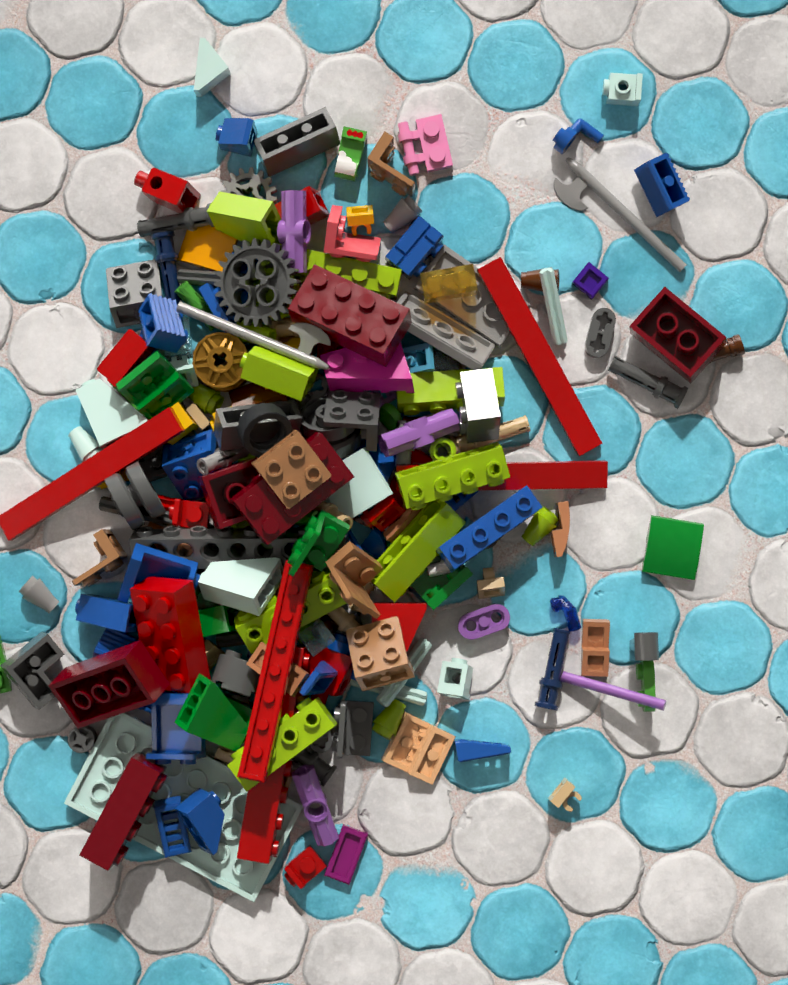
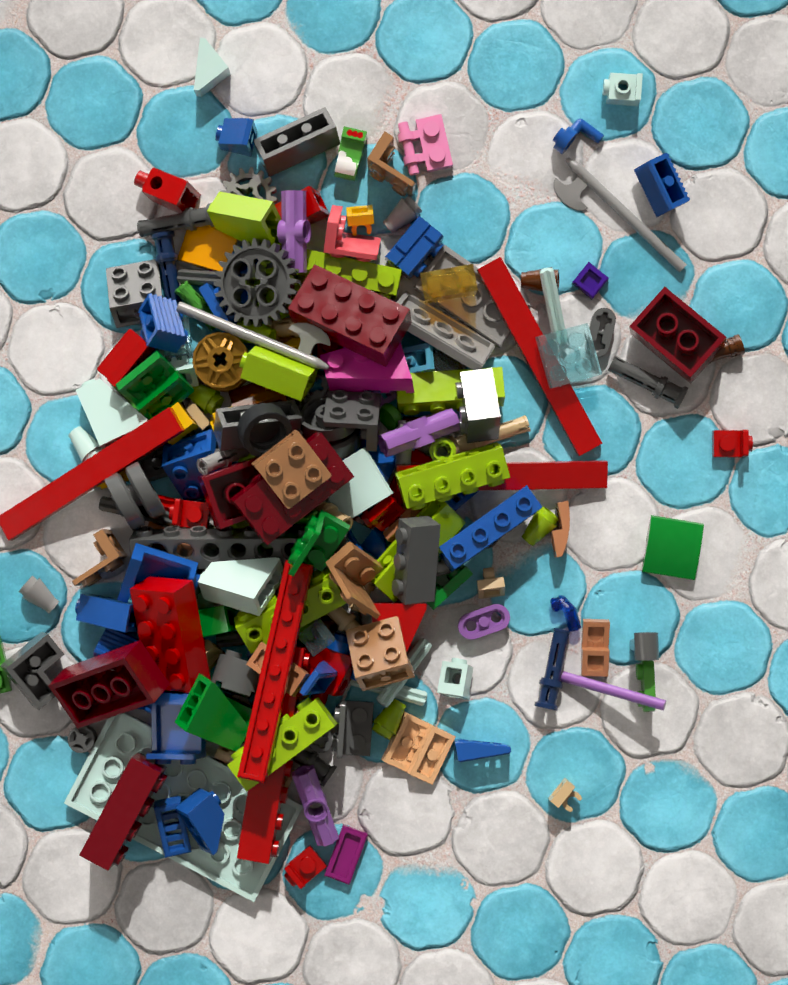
none -> dark grey brick [392,516,441,605]
none -> clear light blue plate [535,323,602,389]
none -> red bracket [712,430,753,458]

